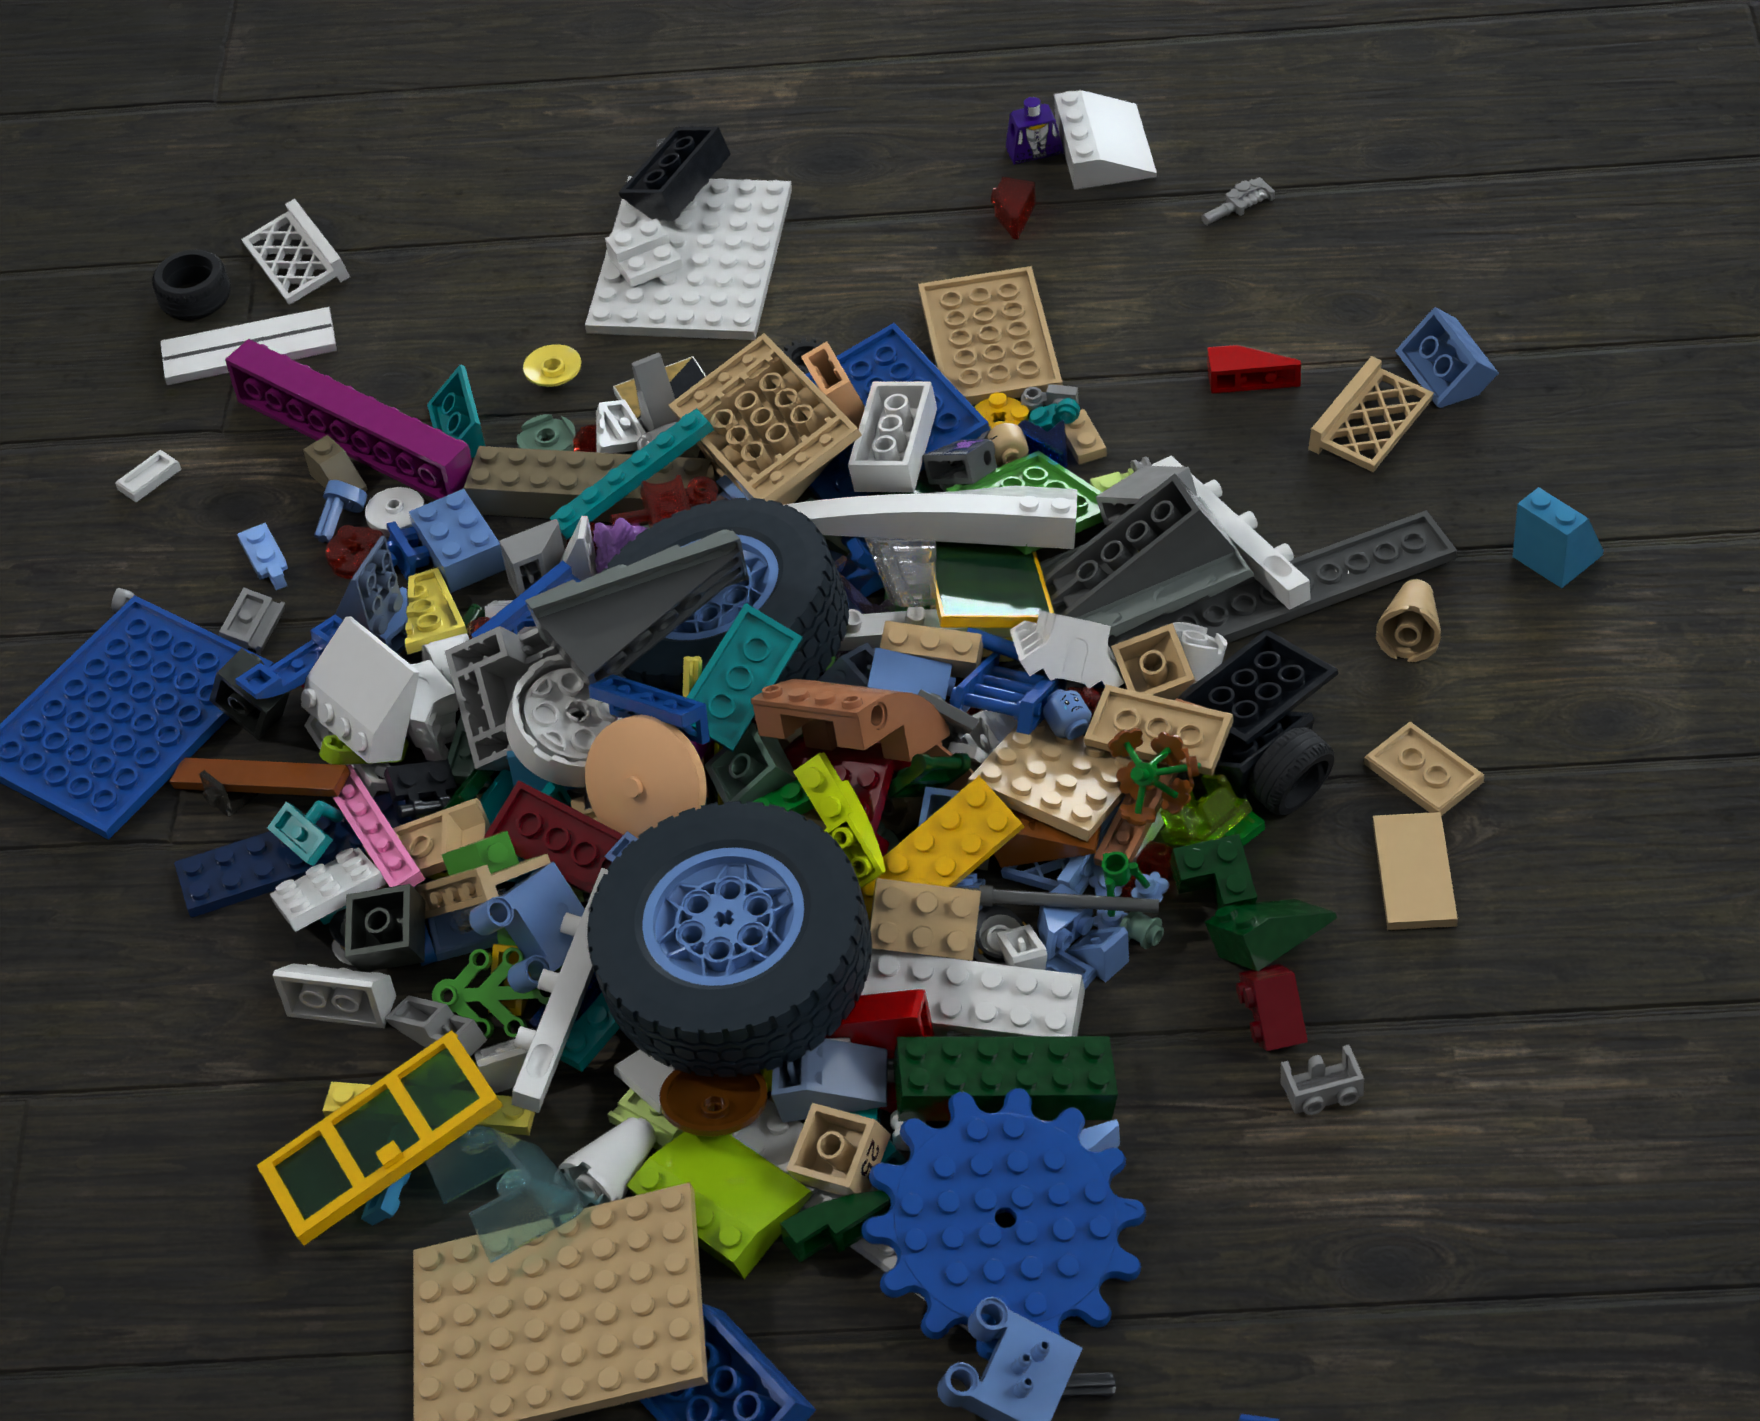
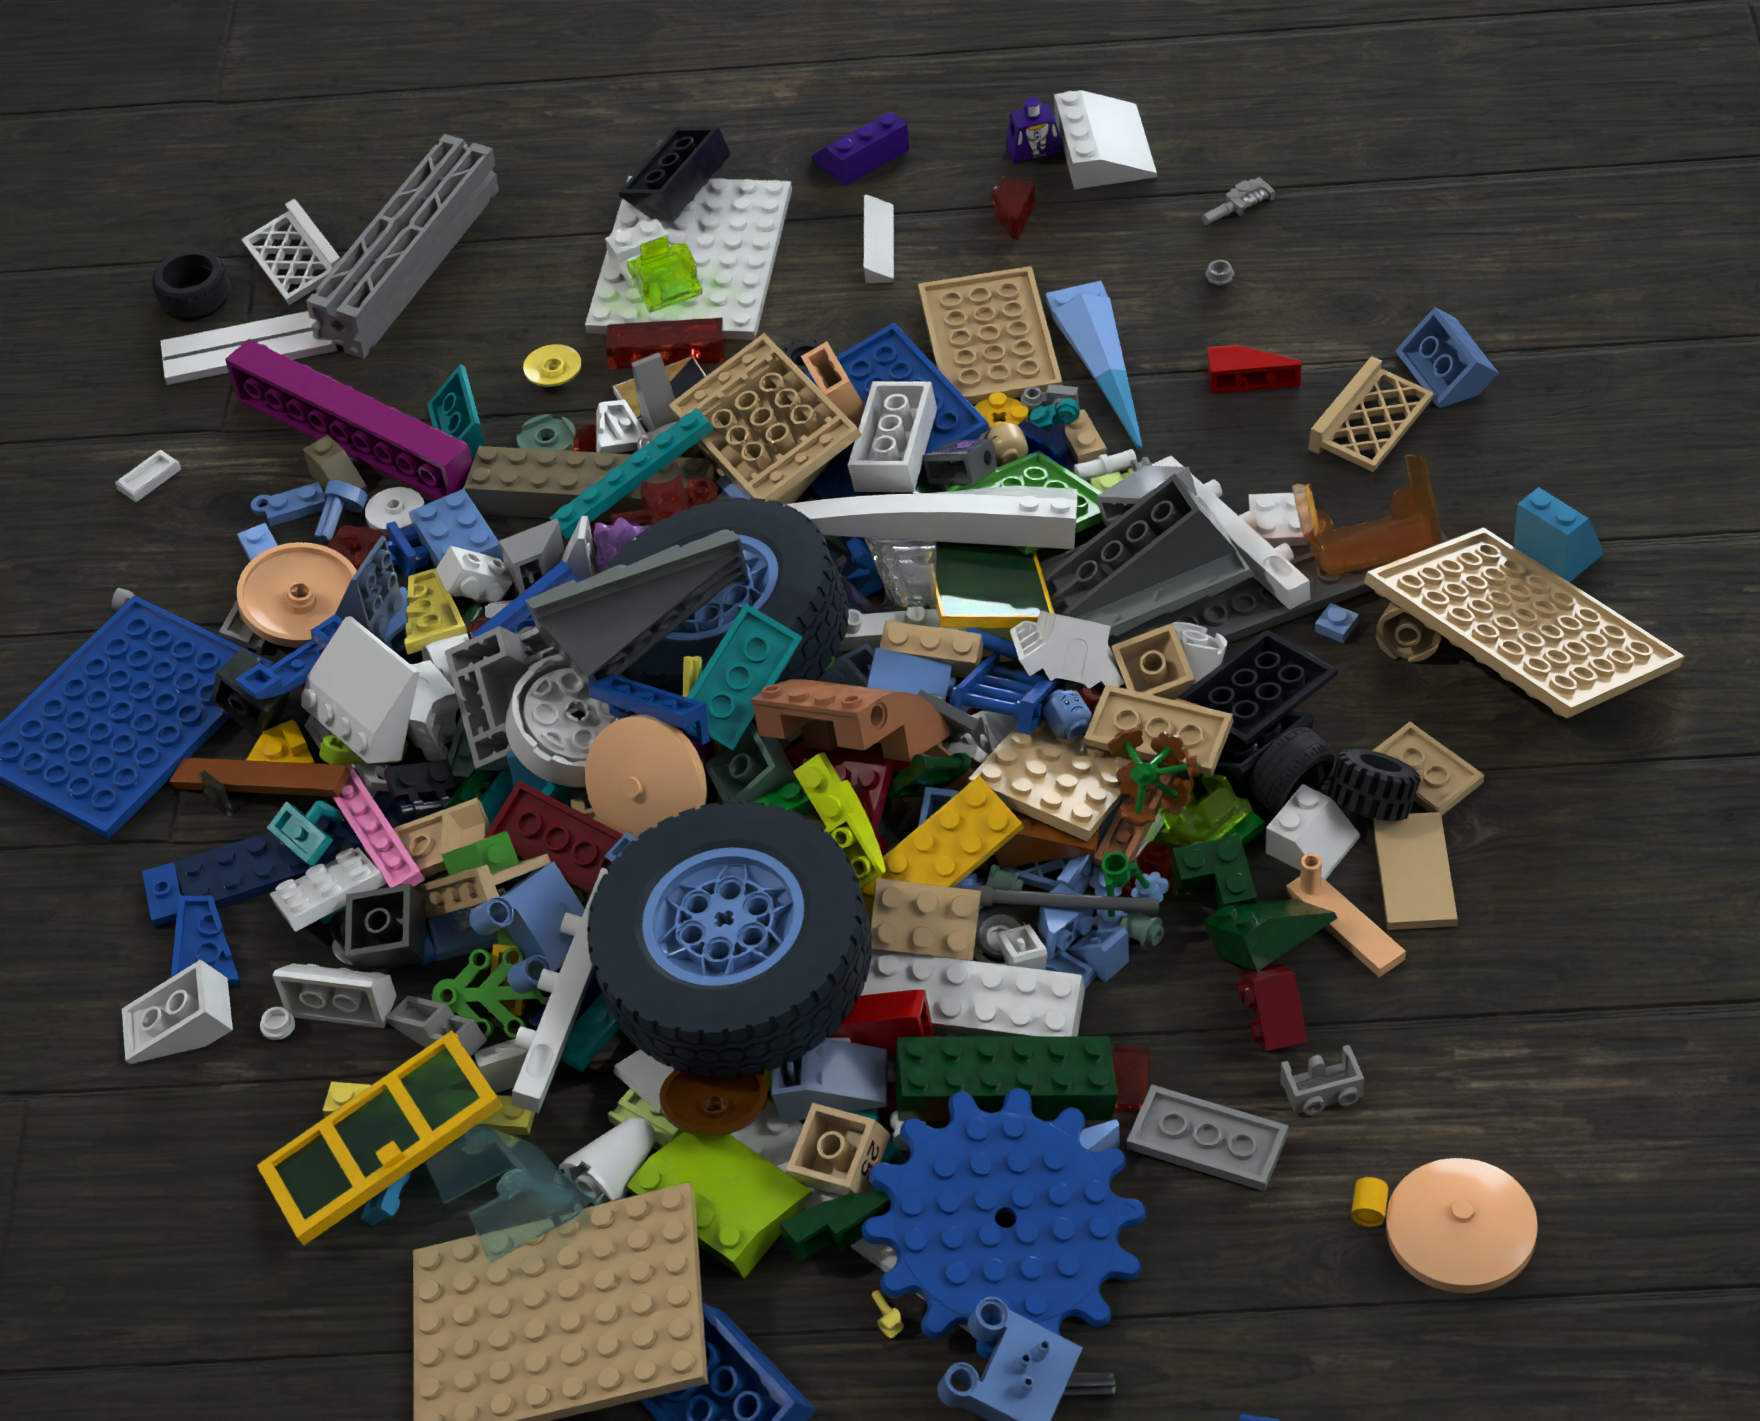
none -> white slope [122,959,233,1064]
none -> blue plate [142,862,182,927]
none -> blue wing [171,895,241,987]
none -> light nougat dish [237,542,357,648]
none -> yellow plate [246,719,315,763]
none -> medium blue hinge [251,482,326,527]
none -> white plate [260,1007,295,1040]
none -> light grey piece [306,134,499,359]
none -> white brick [435,546,513,603]
none -> clear red brick [605,318,726,369]
none -> clear neon green panel [627,236,702,313]
none -> dark purple slope [811,111,910,186]
none -> white slope [864,195,894,284]
none -> light yellow hand [872,1290,904,1338]
none -> sand green brick [986,864,1024,905]
none -> light blue plate [1046,281,1142,452]
none -> white pin [1074,449,1137,481]
none -> clear red slope [1112,1045,1151,1109]
none -> light grey plate [1127,1085,1289,1191]
none -> light grey plate [1205,260,1234,286]
none -> white plate [1249,492,1315,547]
none -> white slope [1266,784,1360,880]
none -> light nougat piece [1286,853,1406,978]
none -> clear orange windscreen [1291,454,1441,575]
none -> light blue plate [1315,603,1359,643]
none -> black tyre [1327,749,1421,821]
none -> yellow beam [1351,1177,1389,1227]
none -> tan plate [1364,527,1684,718]
none -> light nougat dish [1386,1158,1538,1293]

